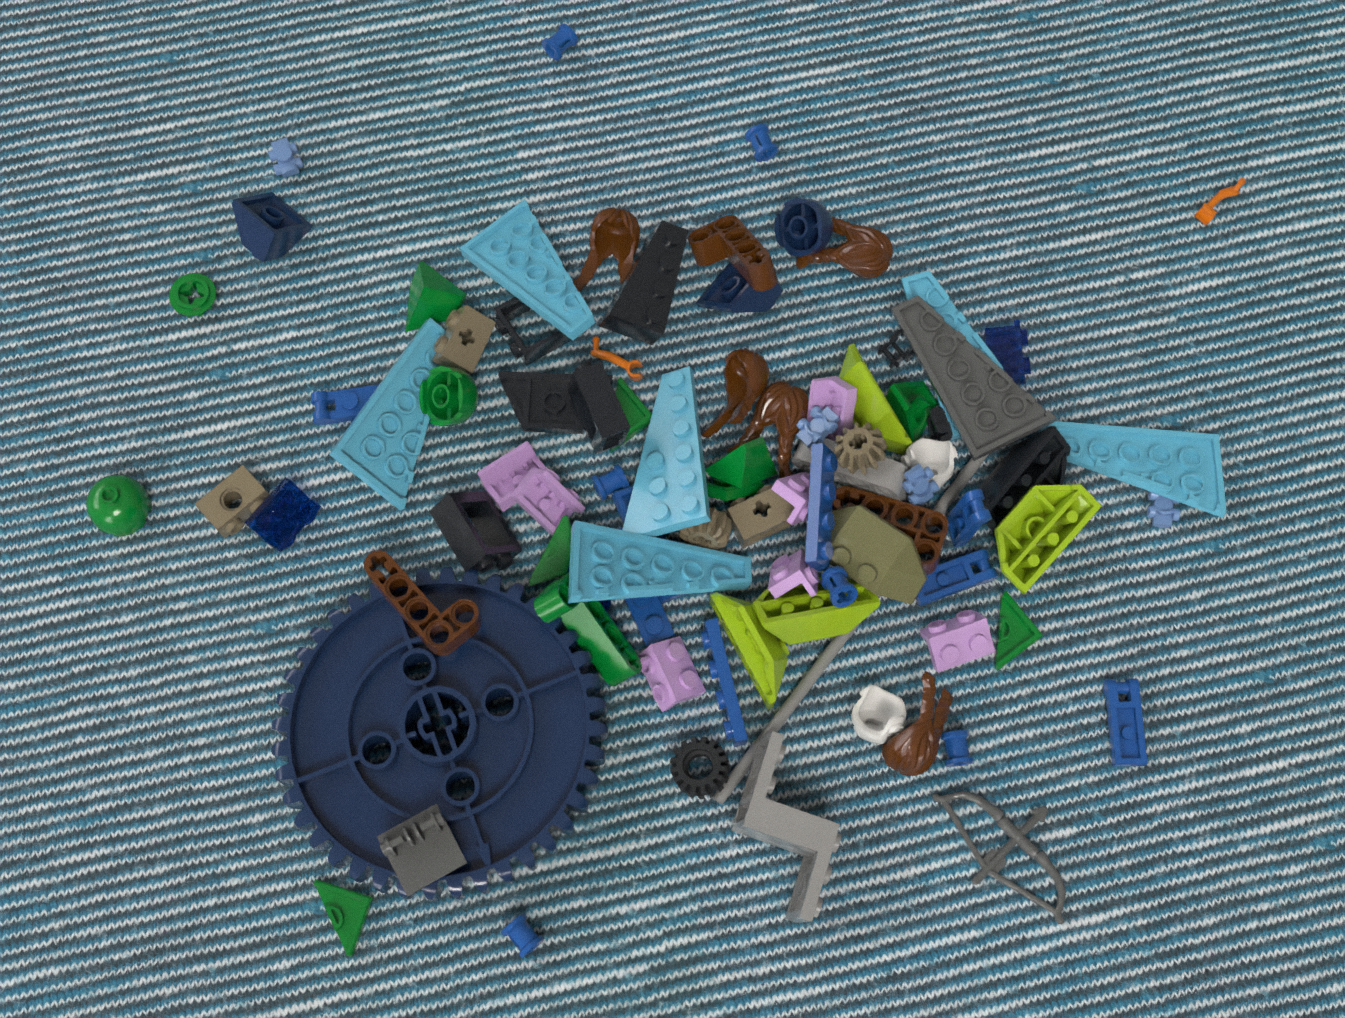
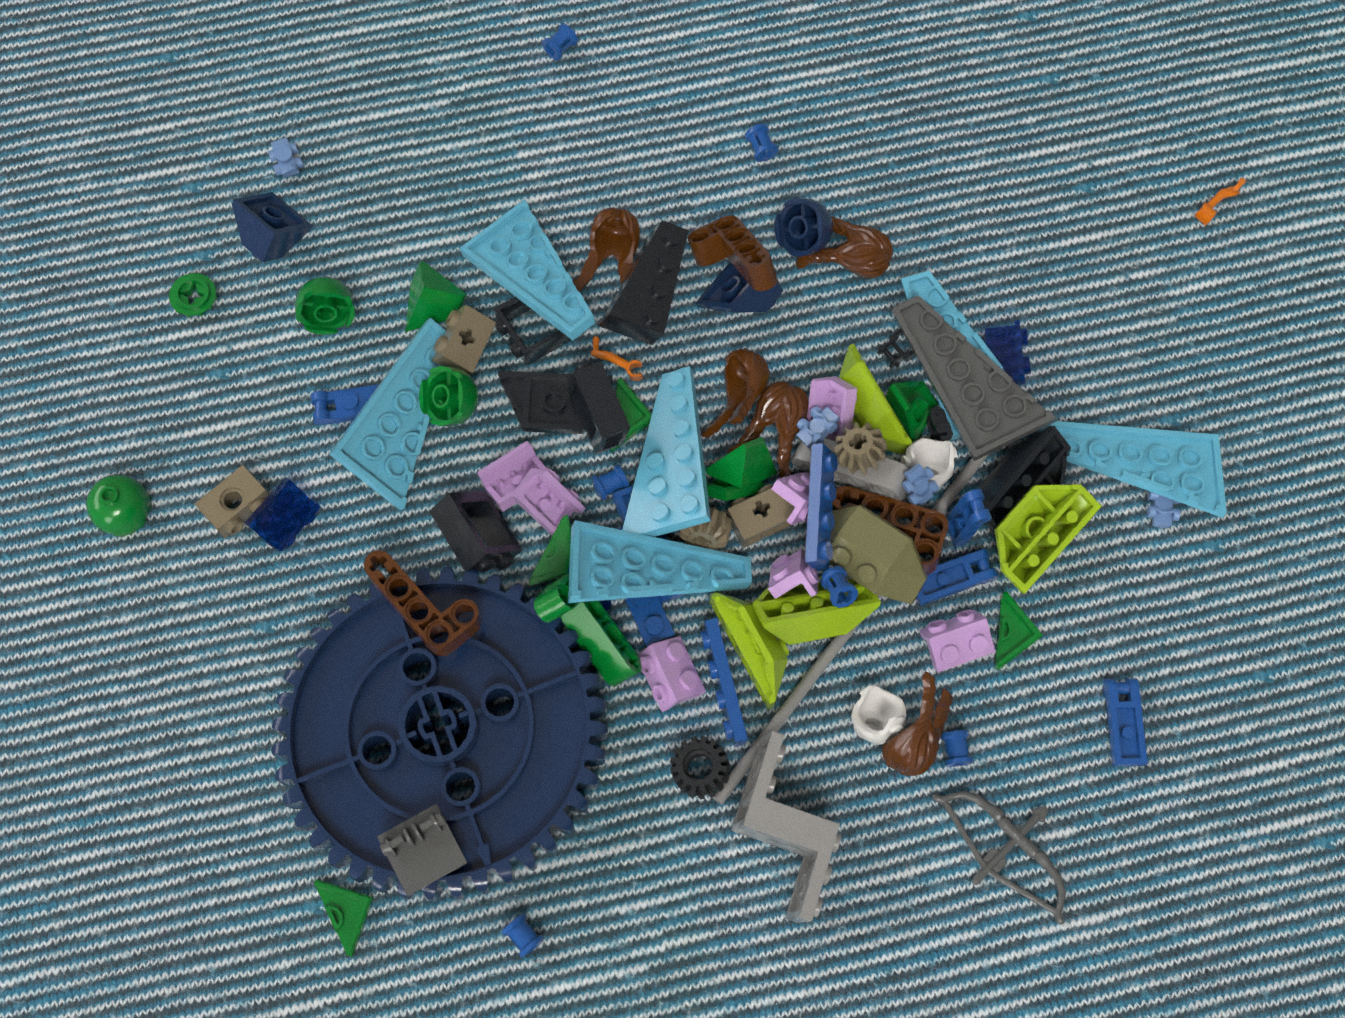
none -> green cylinder [295,277,355,335]

